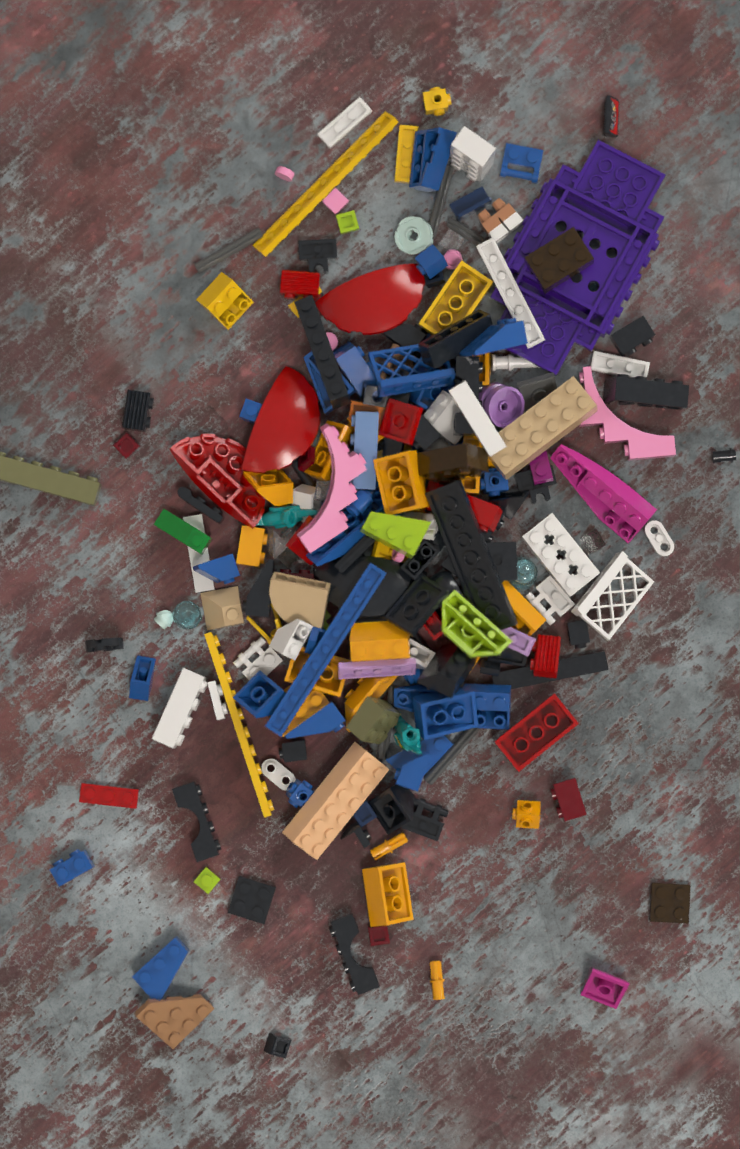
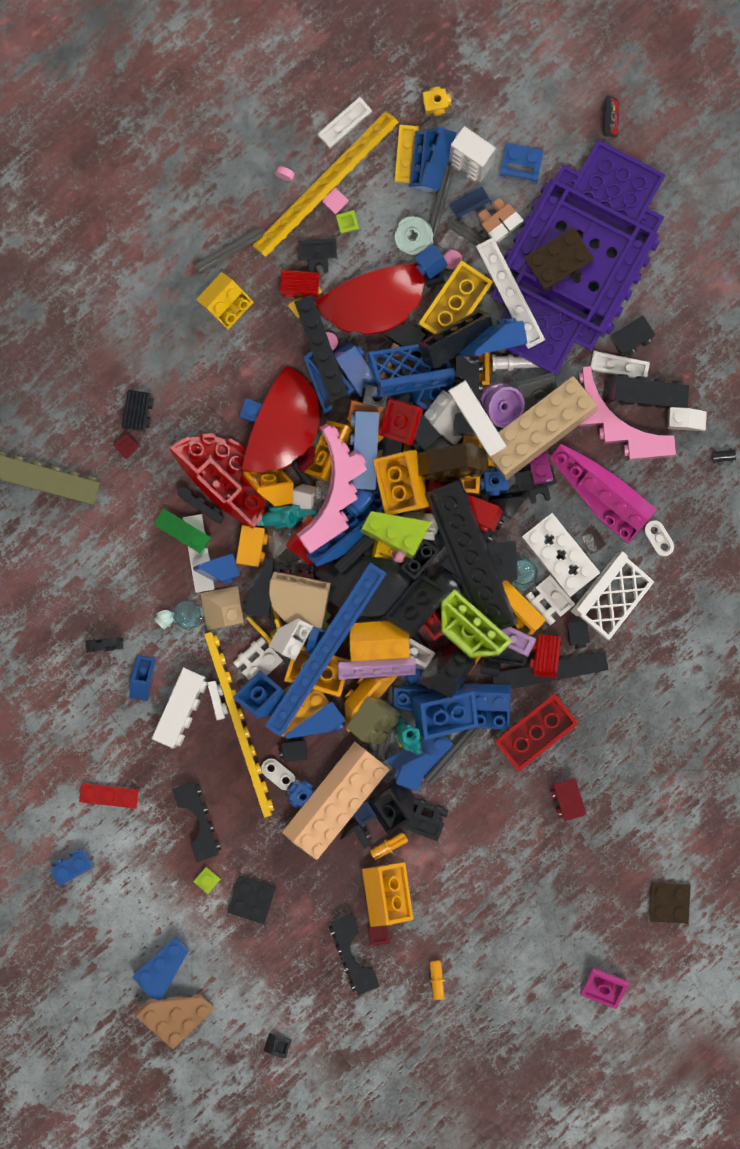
light orange brick [512,800,540,829] -> none
none -> white slope [667,407,706,431]

